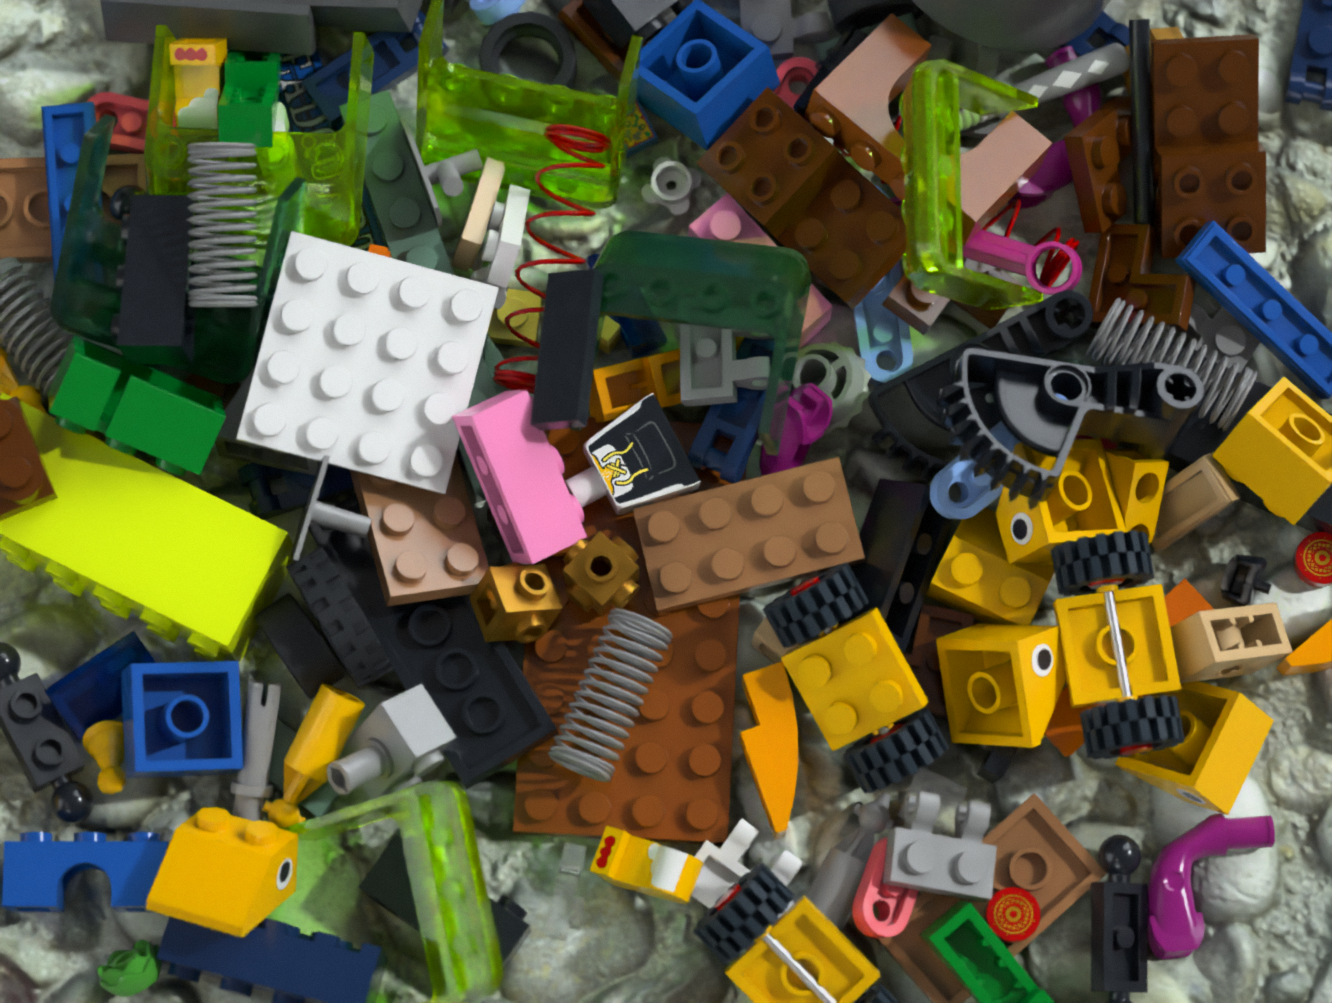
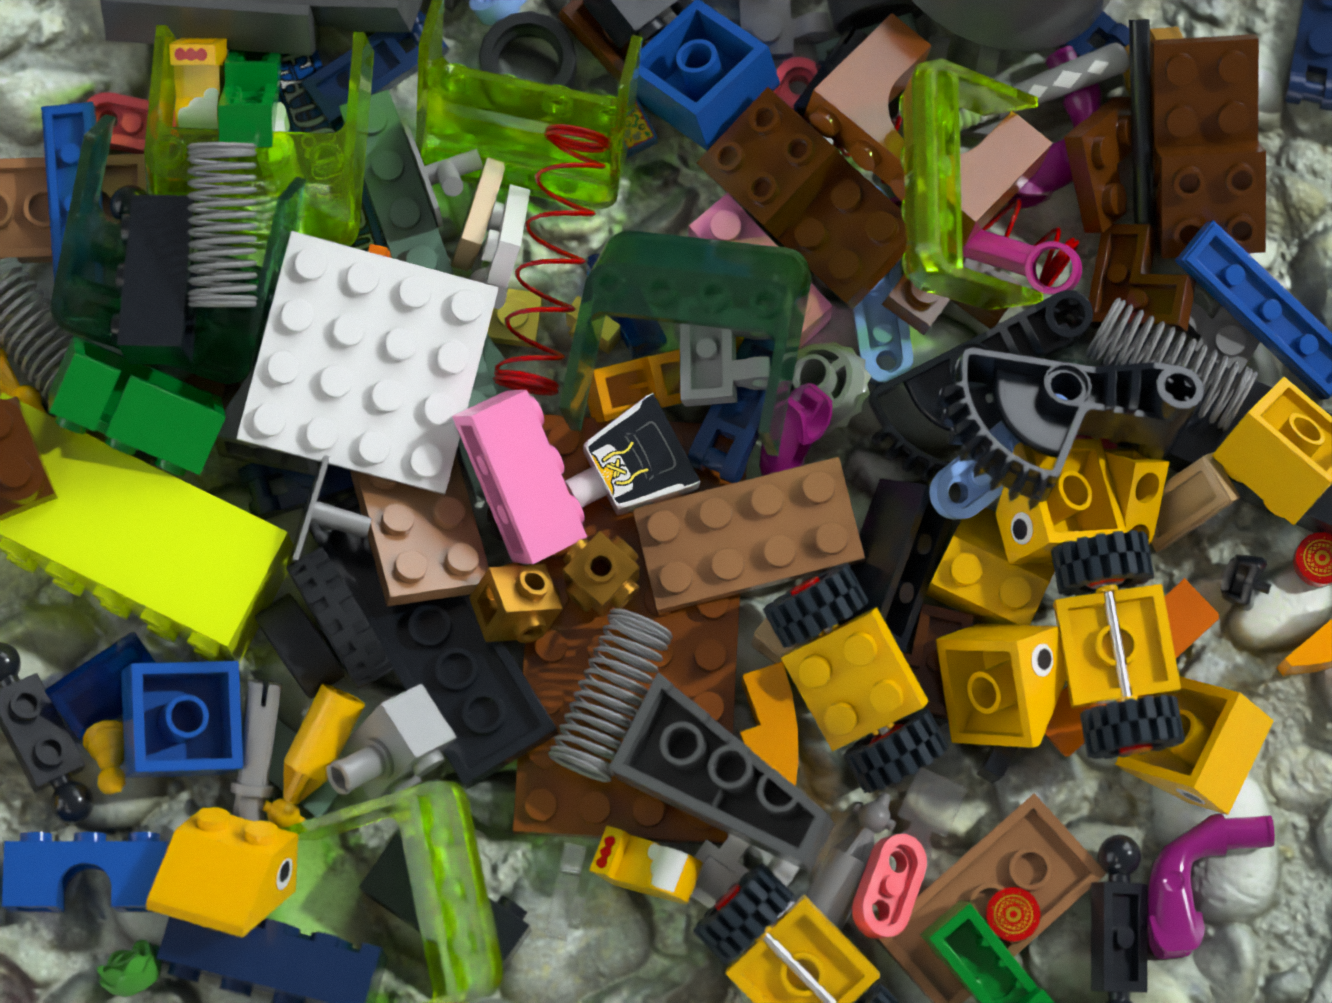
black tile [531,268,604,430] -> none
white plate [642,157,701,215] -> none
light grey plate [883,791,997,902] -> none
tan brick [1170,602,1293,683] -> none
none -> dark grey wedge [609,672,835,873]

